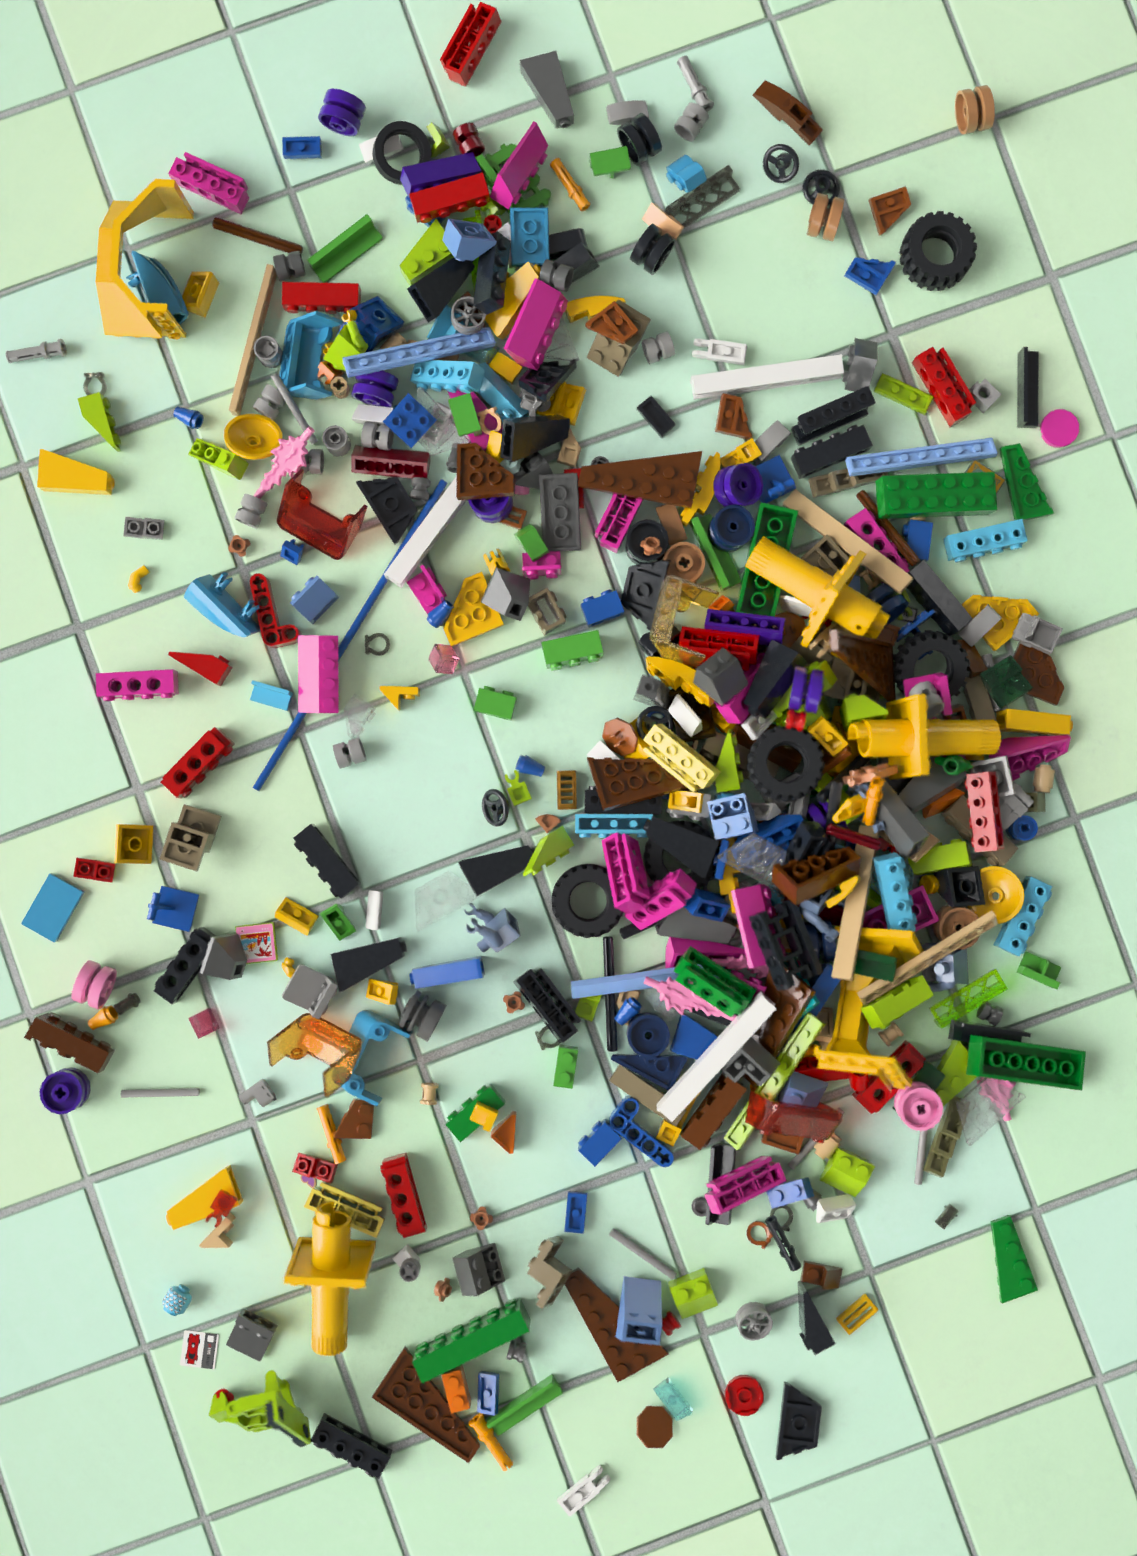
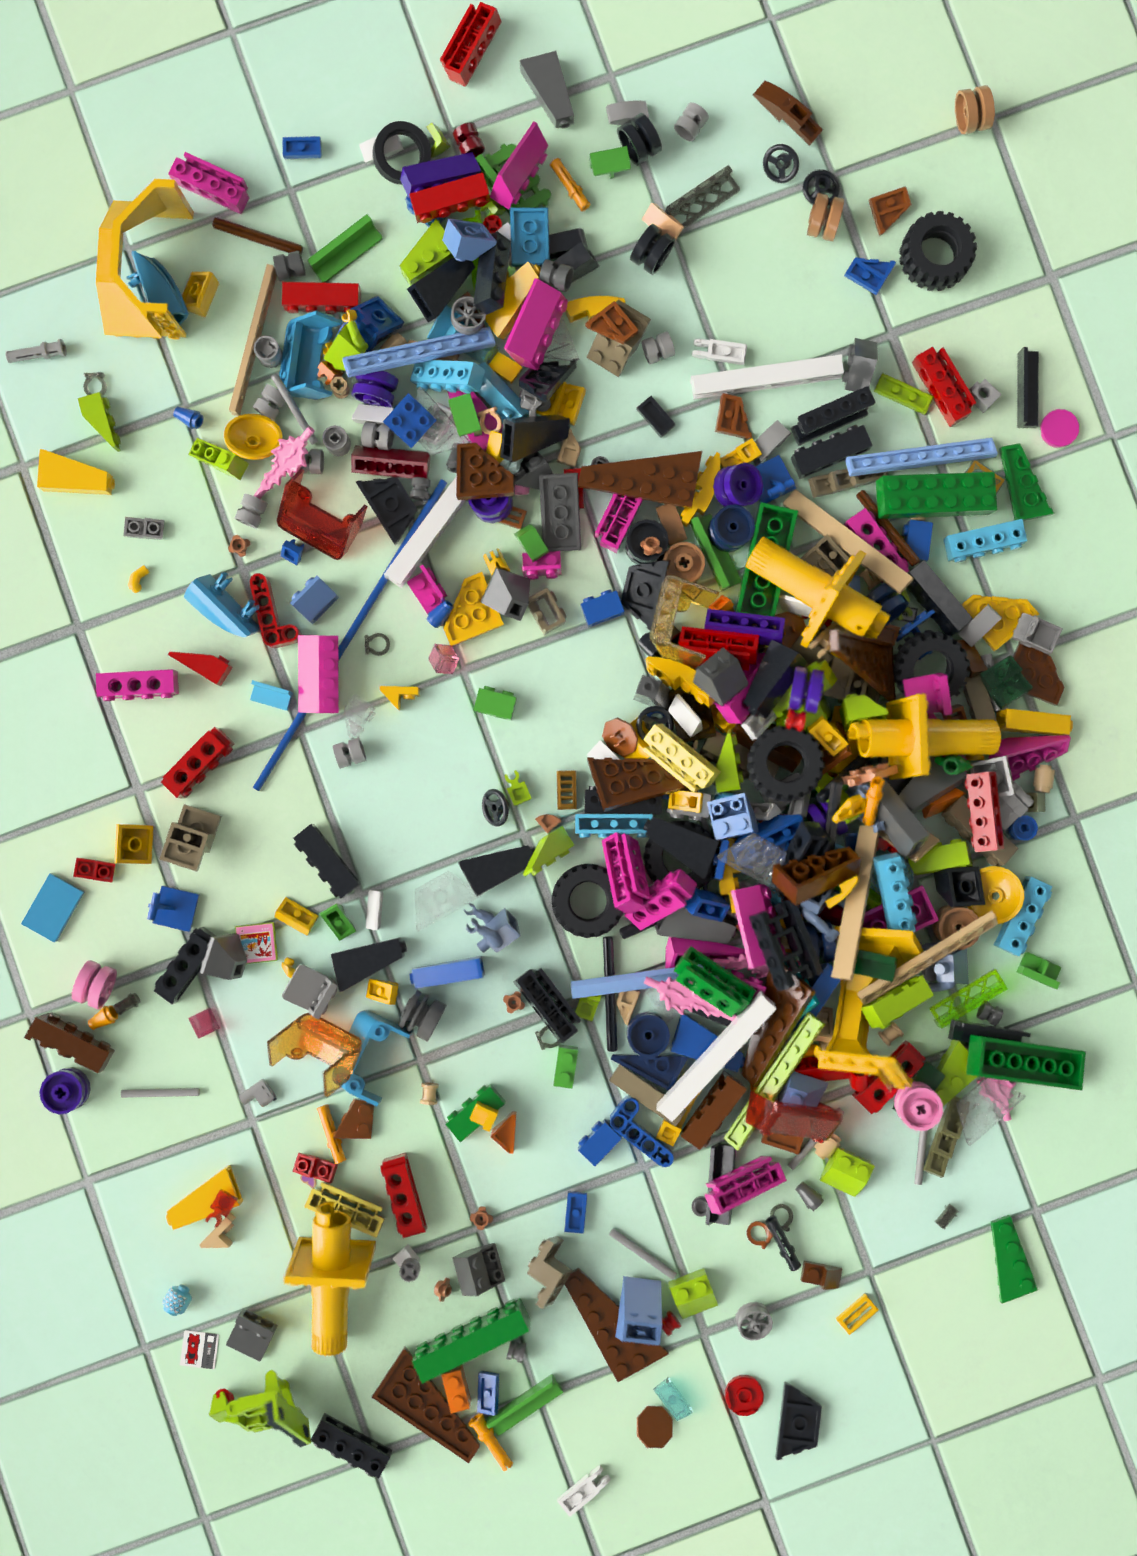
dark purple wheel [318,88,366,136] -> none
blue cone [515,755,545,777] -> none
bright green brick [541,630,603,671] -> none
blue cone [614,996,642,1026] -> none
dark azure brick [666,155,707,193] -> none
light grey pin [677,55,714,112] -> none
dark grey brick [720,1037,781,1086] -> none
brick [766,1177,814,1208] -> none
black slope [797,1280,835,1355] -> none
white slope [816,1194,856,1223] -> none
dark red axle [826,824,881,850] -> none
light grey wheel [909,681,945,719] -> none
yellow tile [919,875,939,894] -> none

